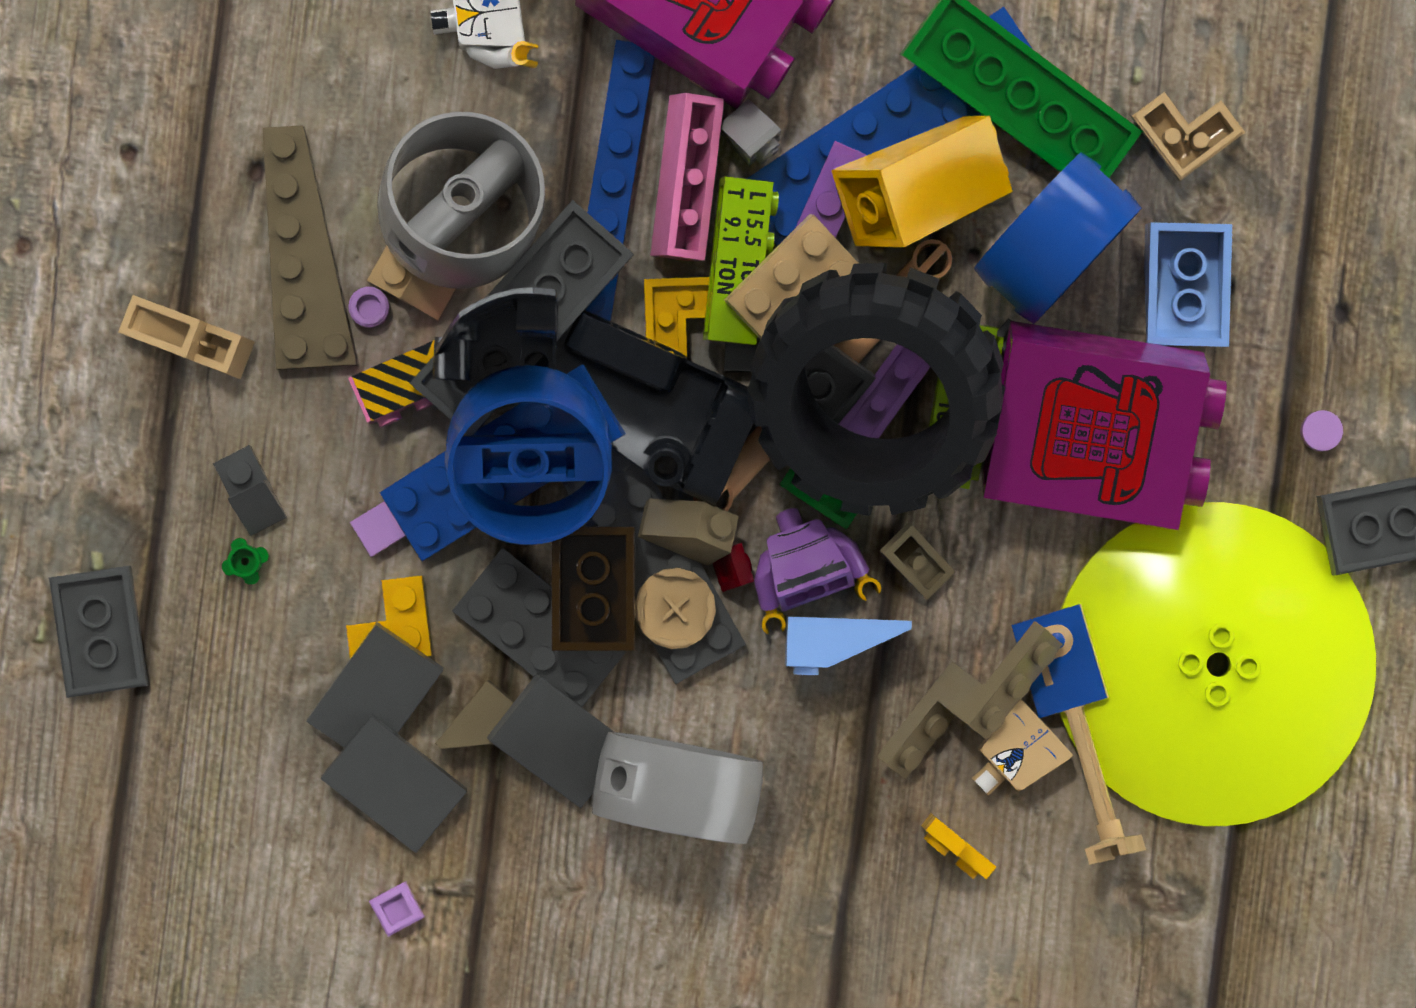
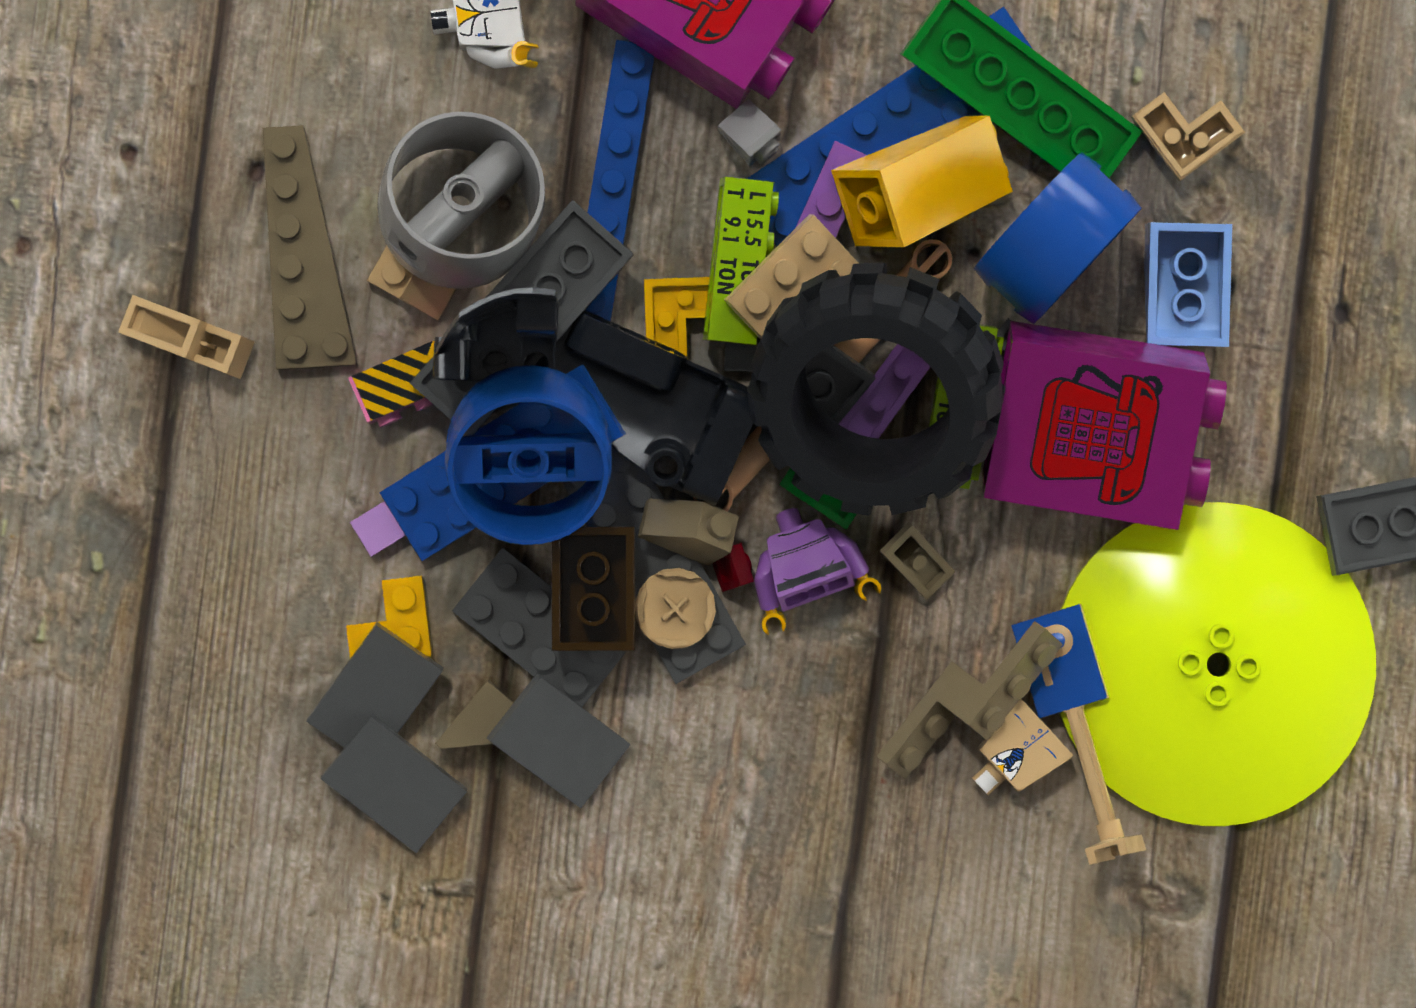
dark grey tile [49,566,149,698] -> none
dark grey slope [213,445,287,536] -> none
green plate [222,538,269,585] -> none
lavender tile [348,287,390,328] -> none
lavender tile [369,881,425,937] -> none
light grey cylinder [592,732,763,844] -> none
bright pink brick [650,93,724,261] -> none
light blue slope [785,616,912,675] -> none
yellow plate [921,813,996,880] -> none
lavender tile [1300,410,1343,451] -> none

